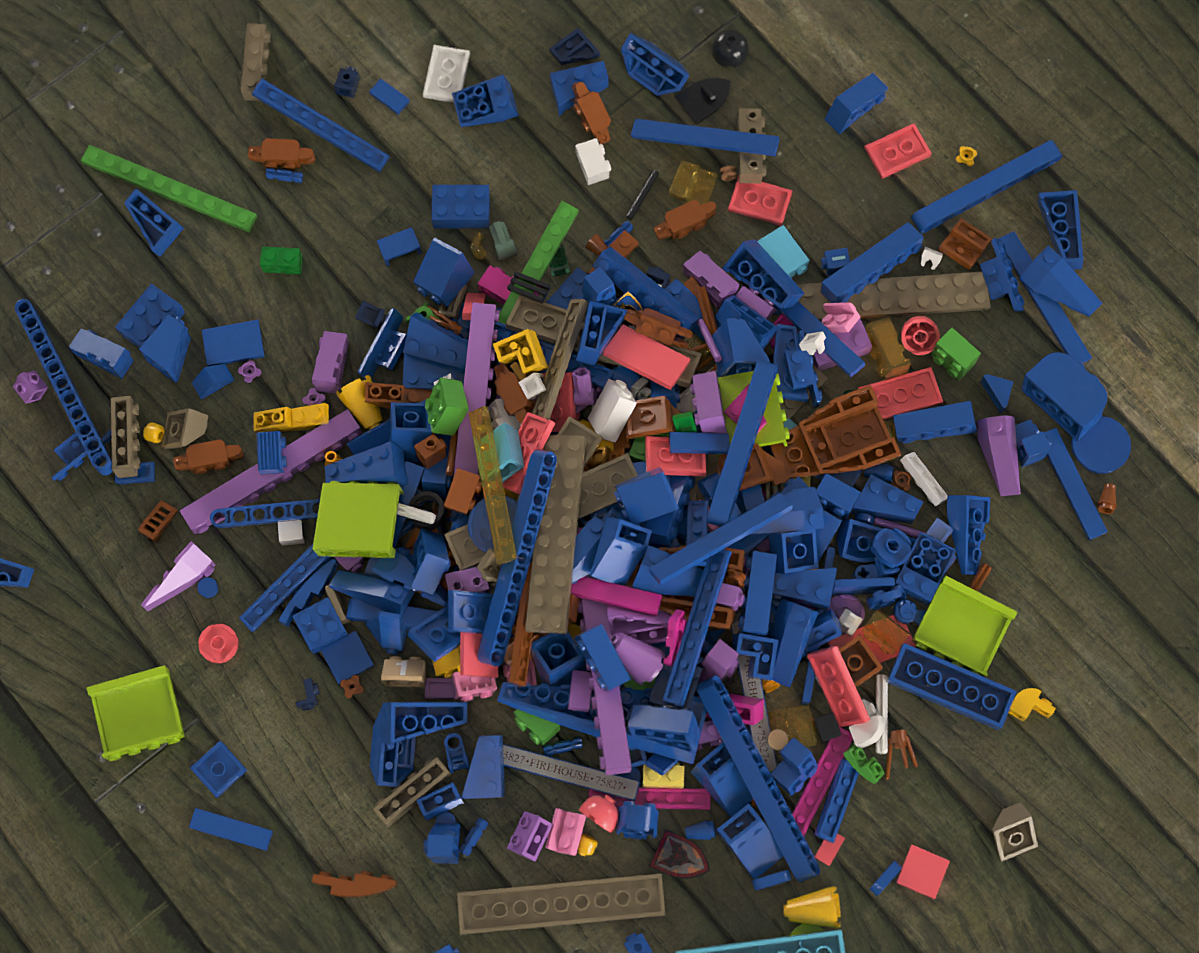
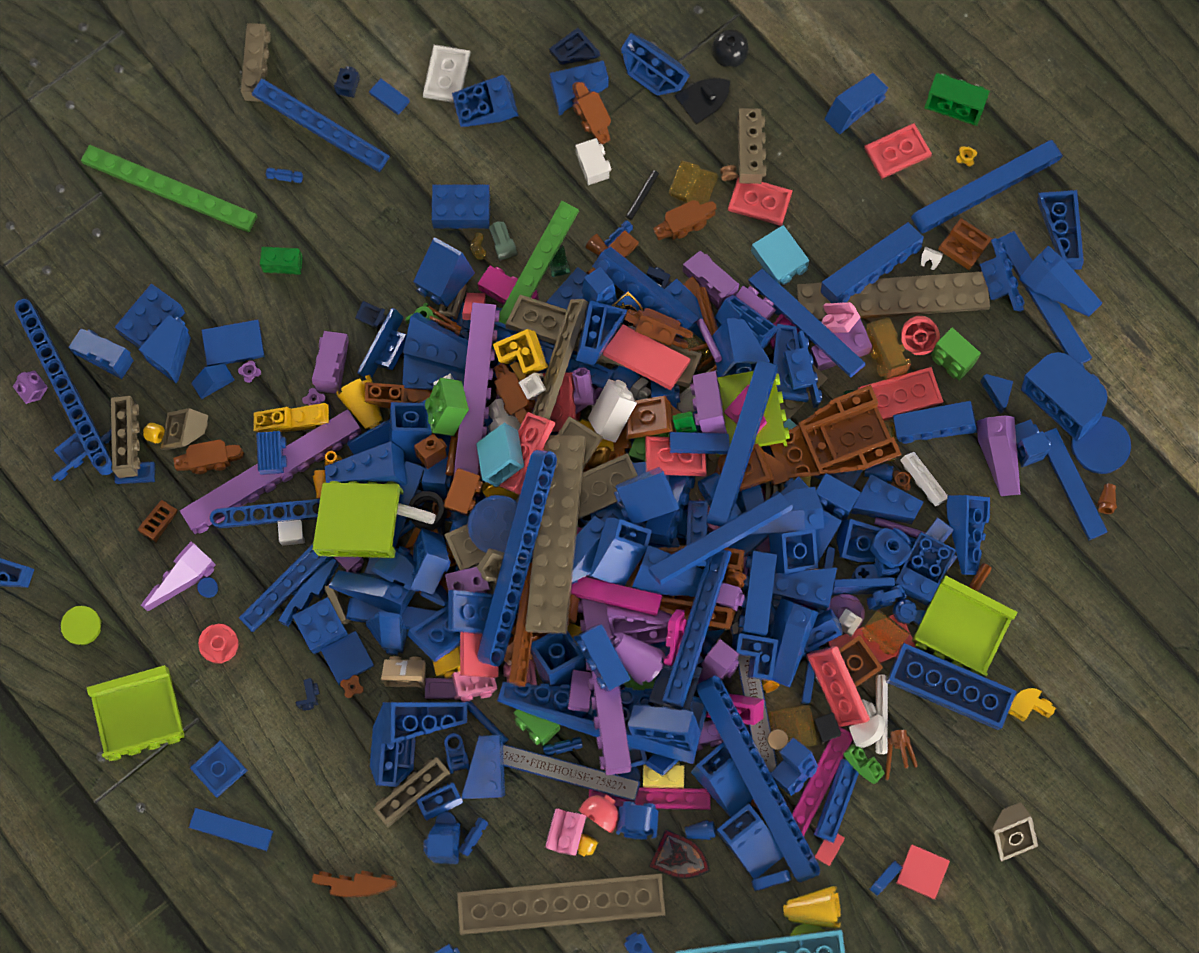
blue wedge [124,189,184,257] -> none
dark orange hinge [248,138,316,170] -> none
blue panel [377,227,422,267] -> none
clear yellow tile [469,406,517,565] -> none
black tile [507,271,551,304] -> none
medium lavender brick [507,811,553,861] -> none
blue tile [631,119,780,156] -> none
blue wedge [722,240,804,309] -> none
white tile [799,331,826,355] -> none
blue brick [821,248,850,275] -> none
blue tile [854,513,875,526] -> none
none -> lime tile [61,606,101,645]
none -> light orange cone [312,470,326,499]
none -> blue bar [467,701,509,744]
none -> green brick [924,73,990,126]

